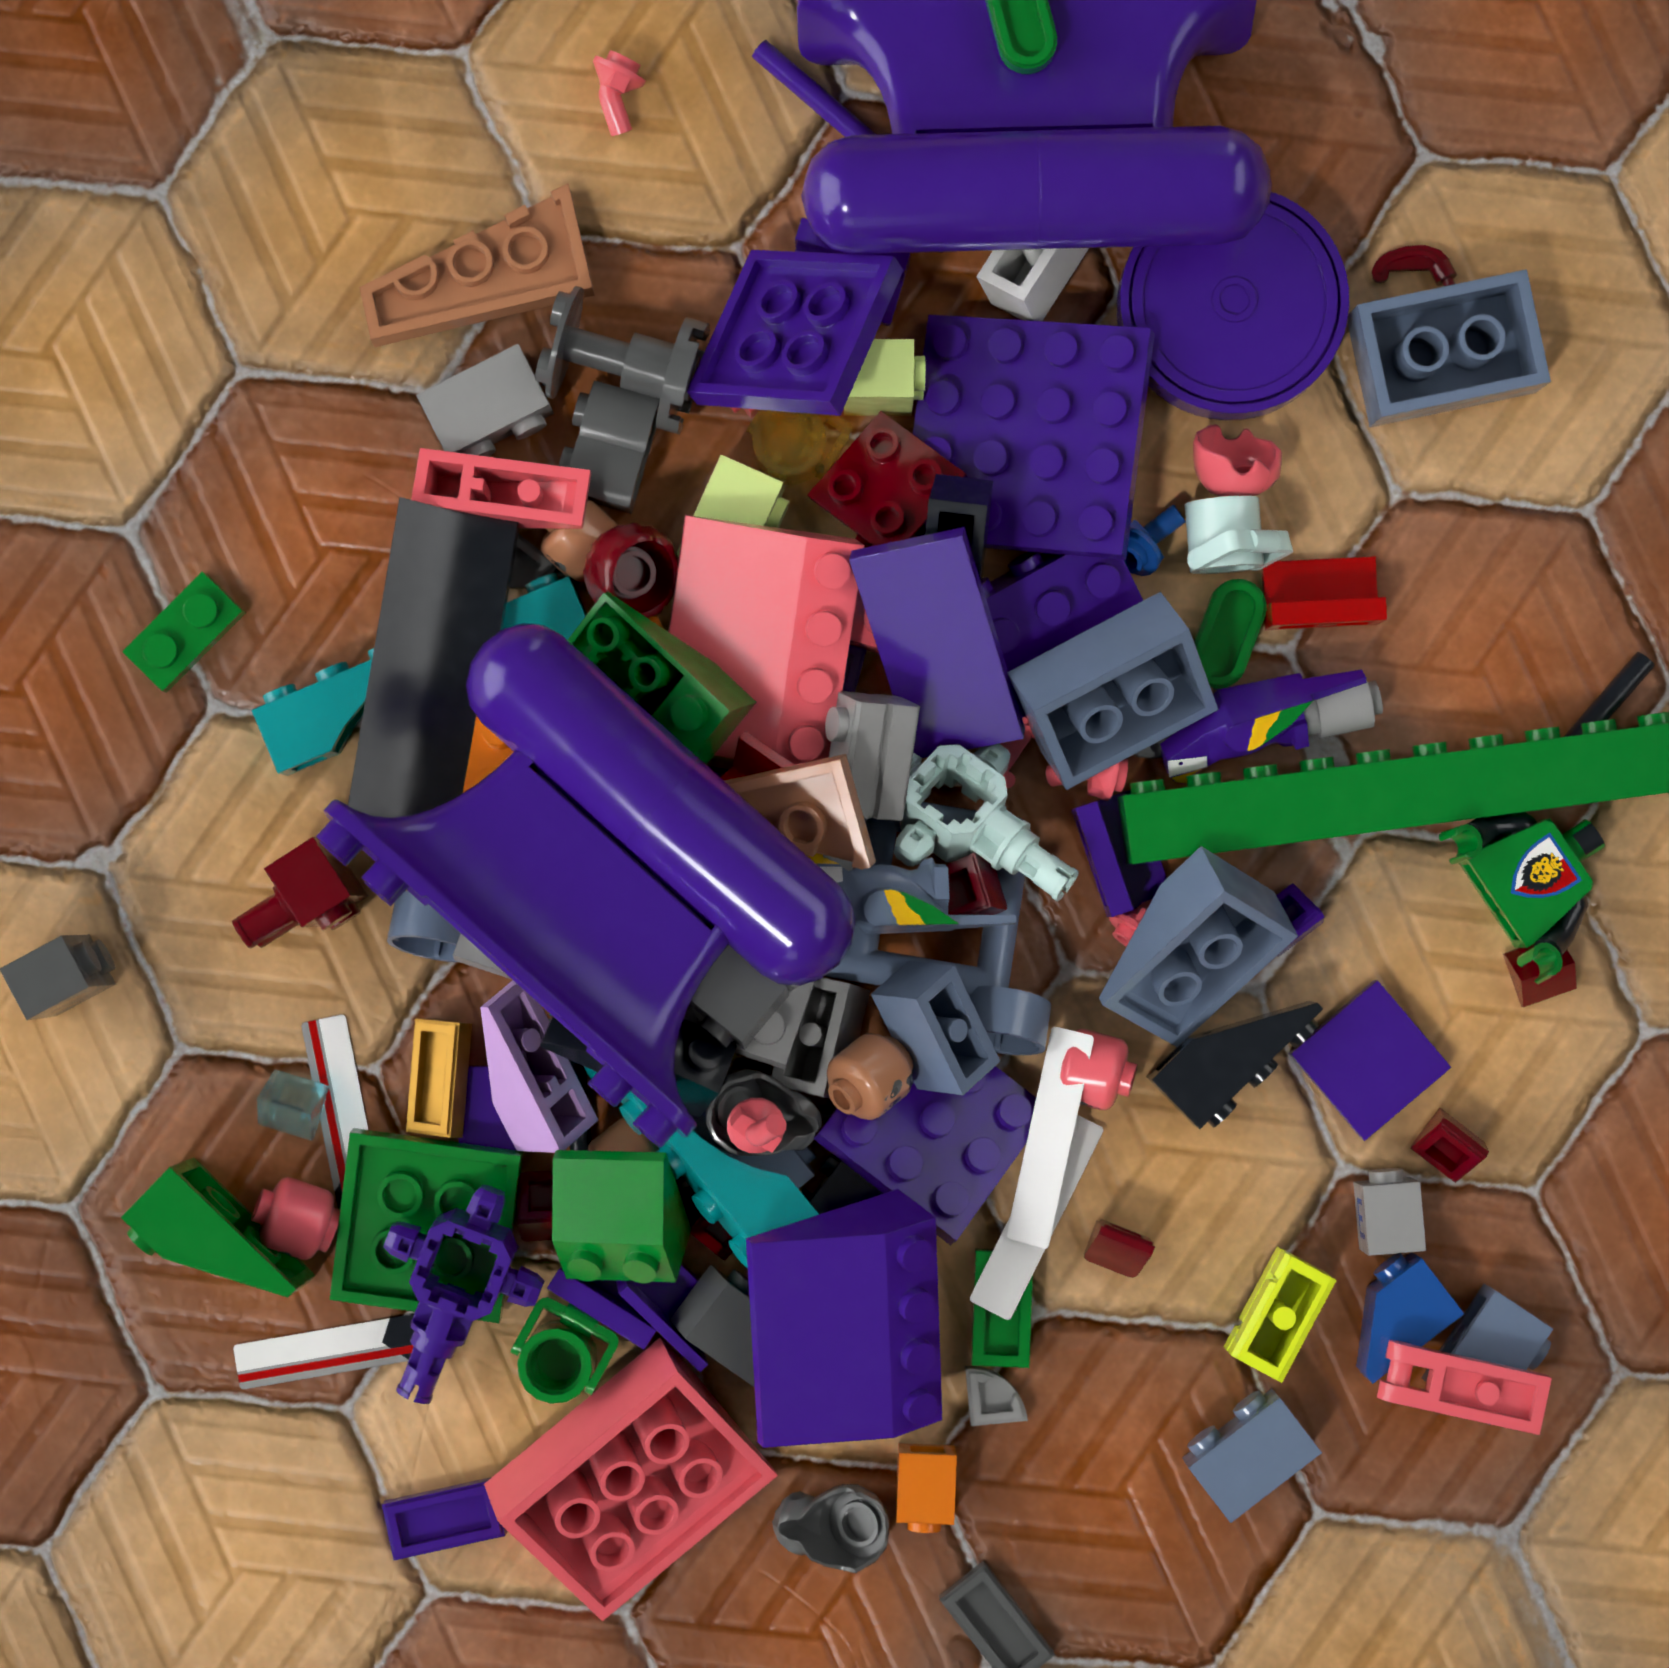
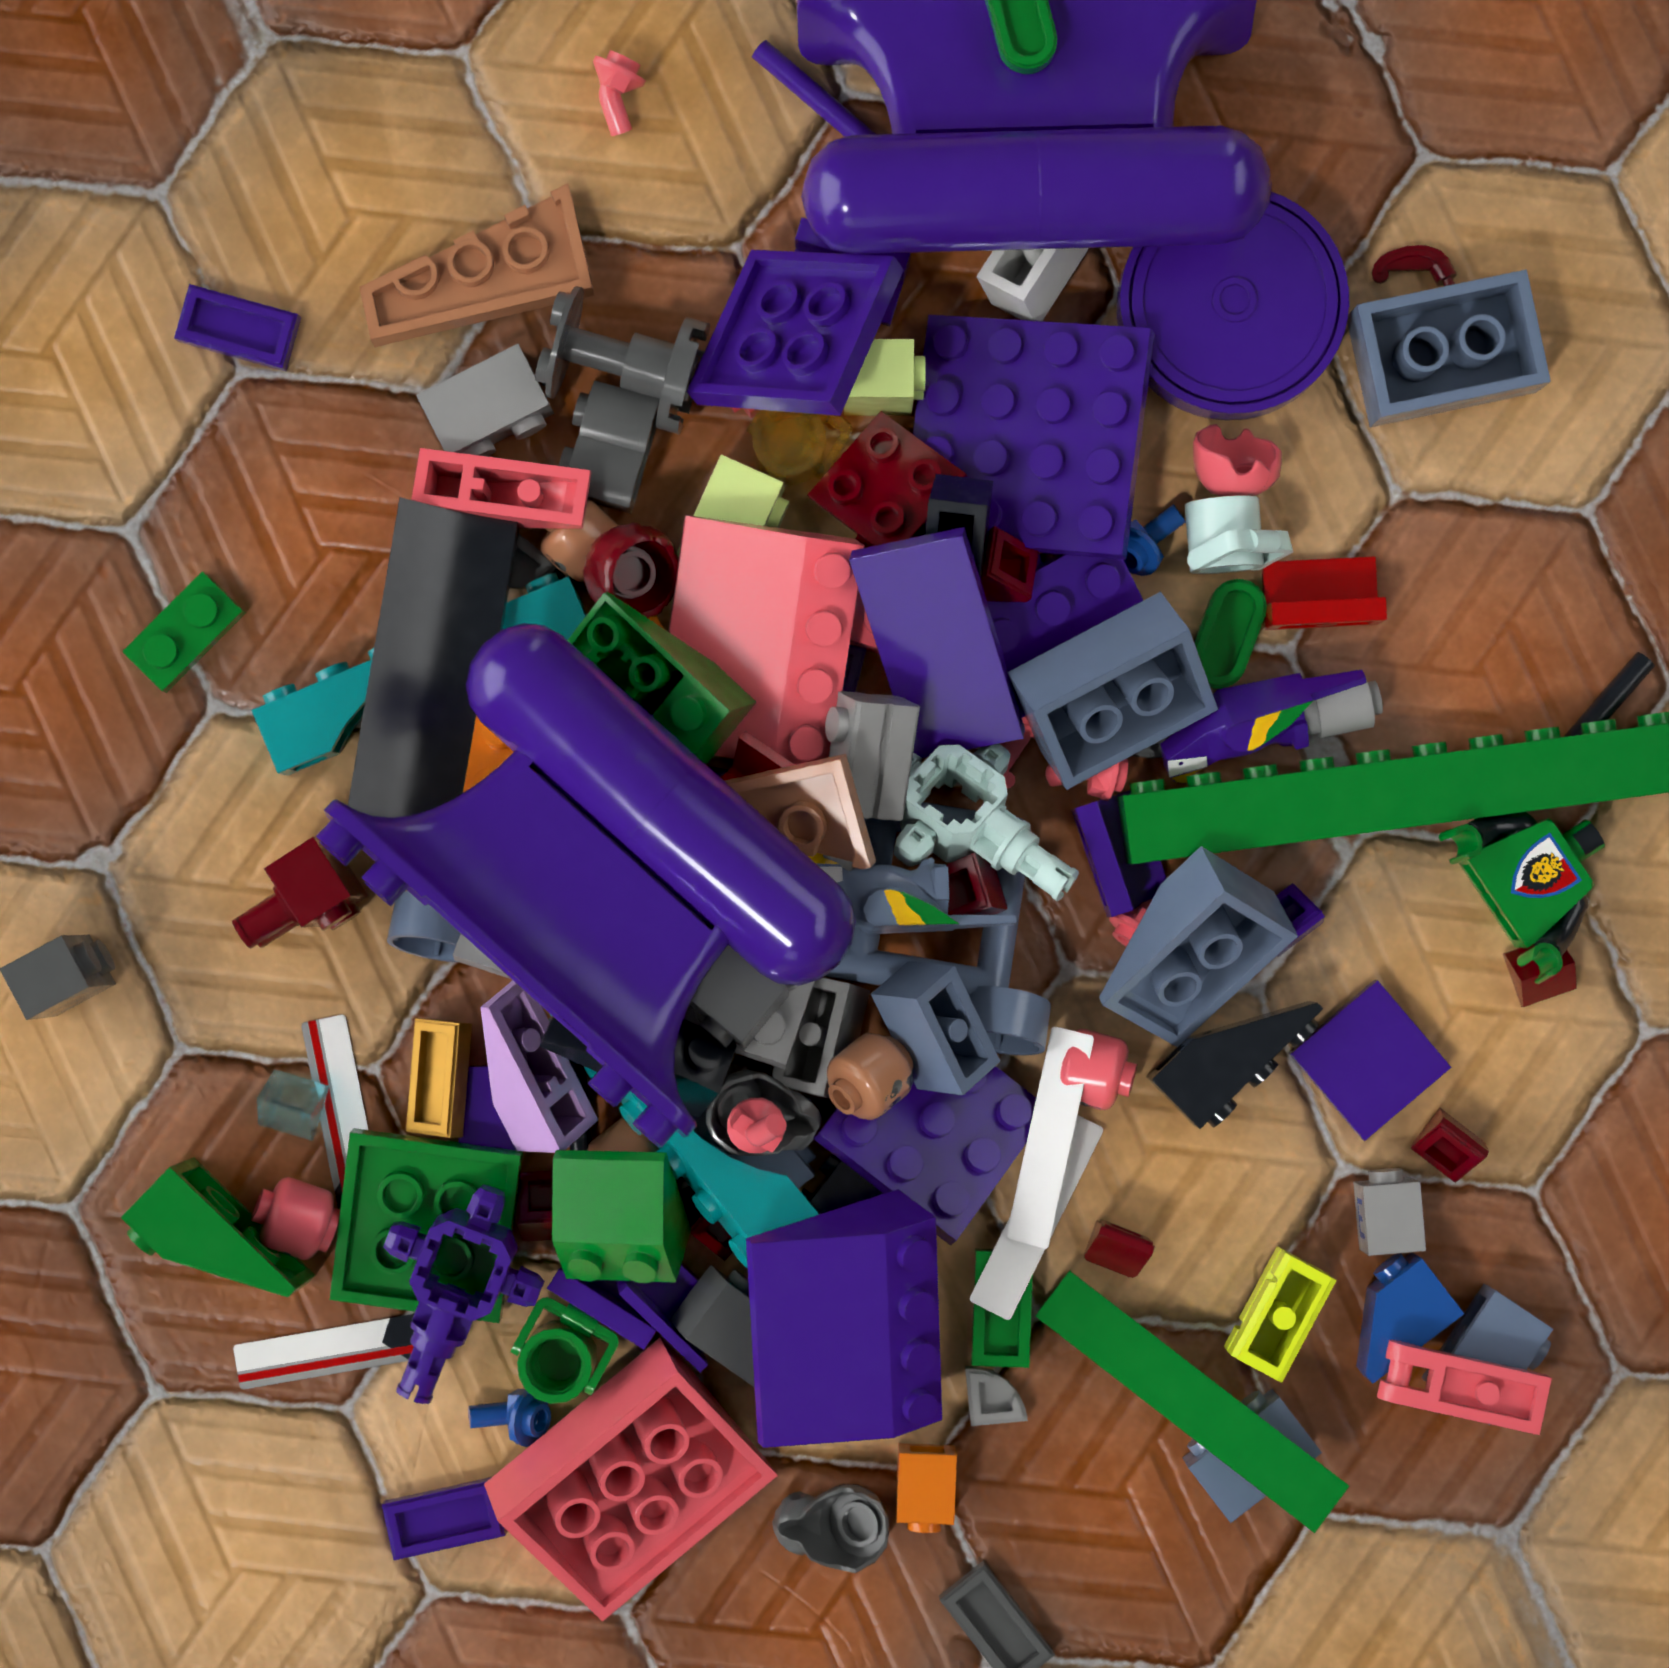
none -> dark purple tile [174,284,301,372]
none -> blue plate [468,1389,551,1447]
none -> dark red slope [981,526,1039,602]
none -> green tile [1035,1271,1350,1533]

